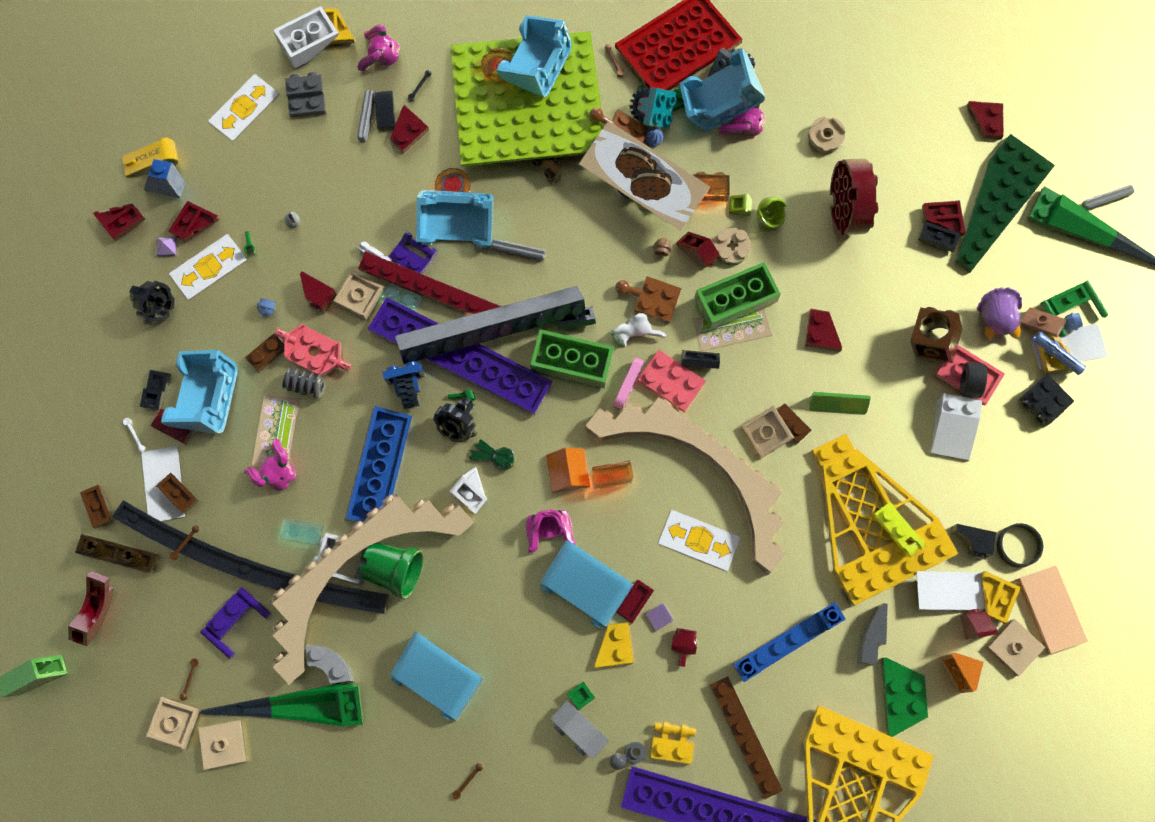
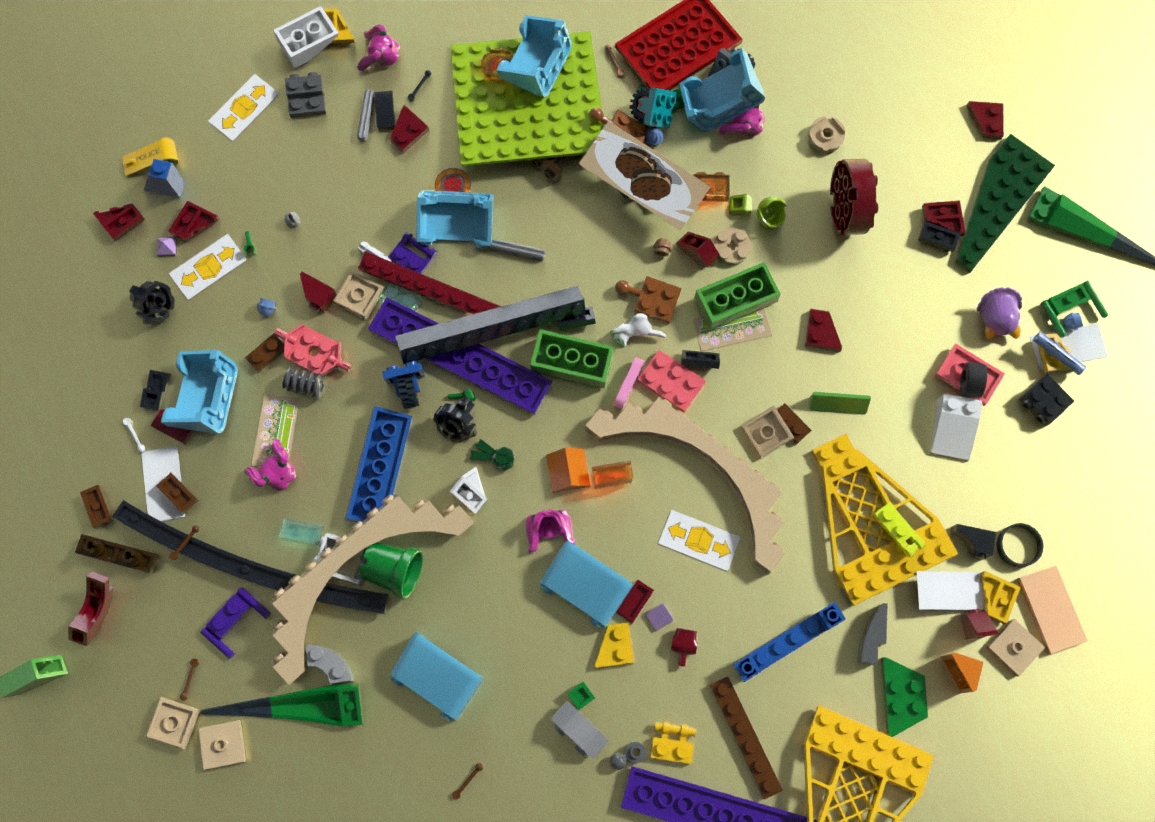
reddish brown brick [910,307,963,363] -> none
nougat plate [1021,307,1066,337] -> none
light grey axle [1082,185,1135,210] -> none

